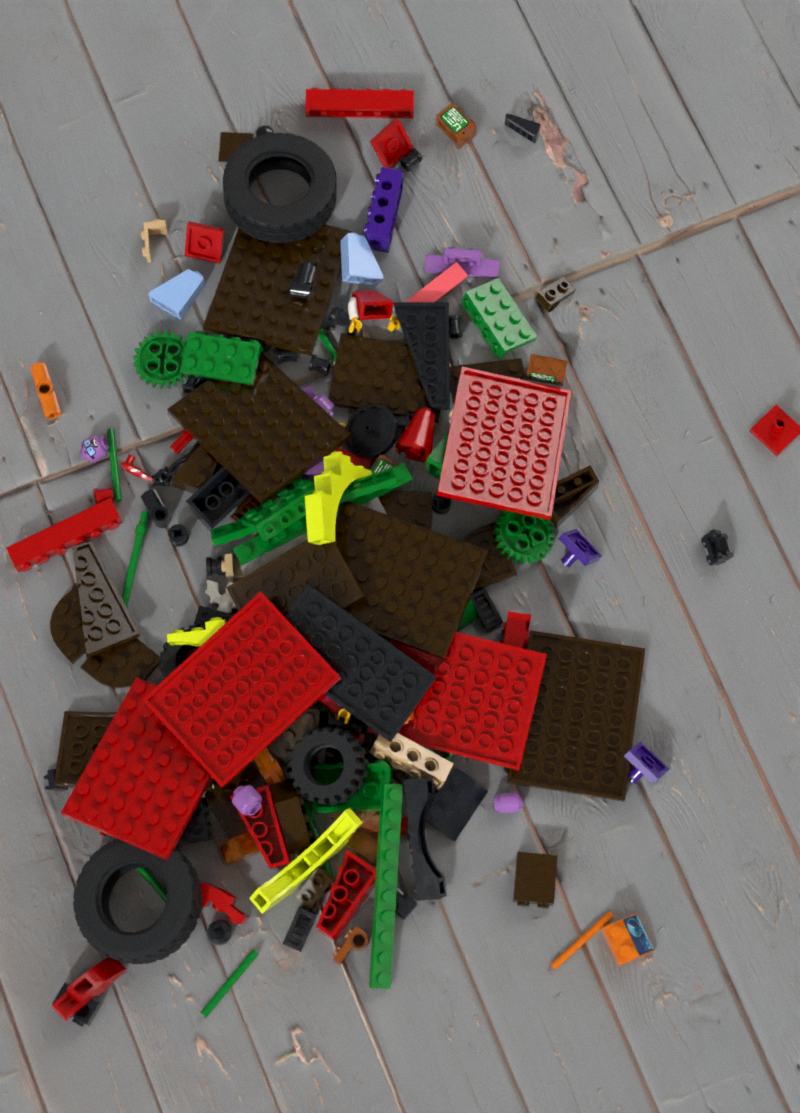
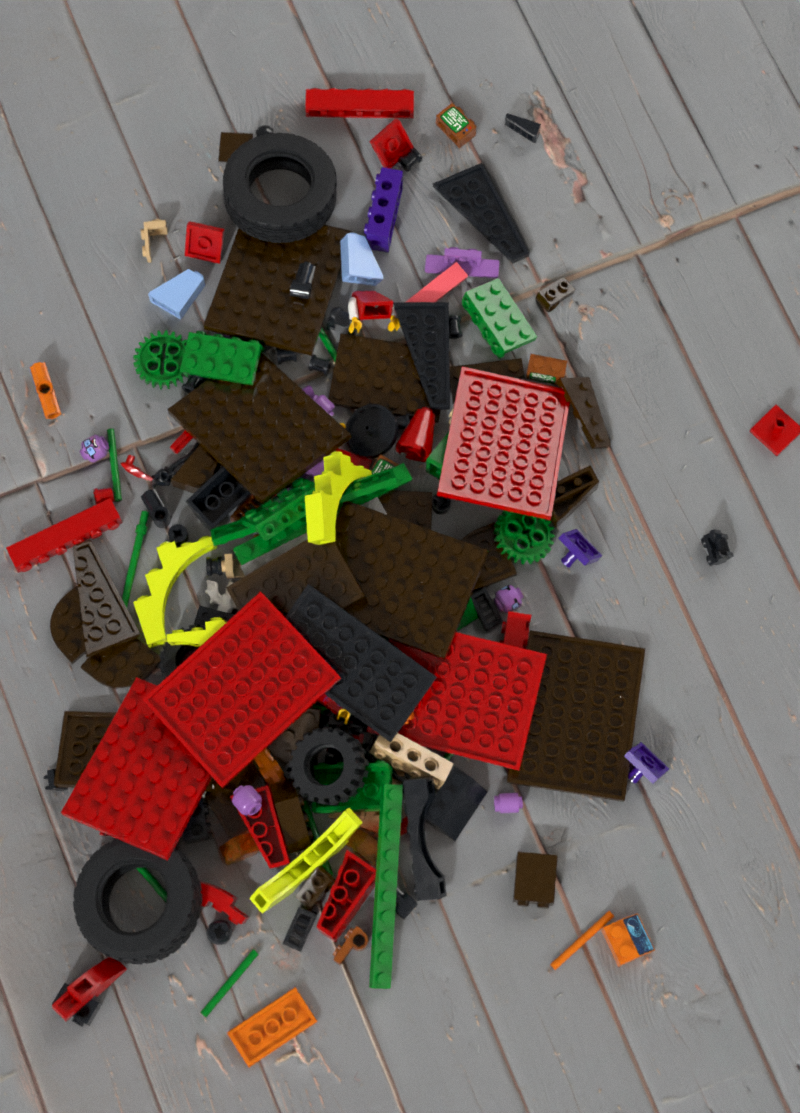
none -> neon yellow arch [133,536,217,649]
none -> orange tile [227,987,317,1068]
none -> black wing [433,163,529,264]
none -> medium lavender head [494,585,523,613]
none -> dark brown wing [556,377,611,449]

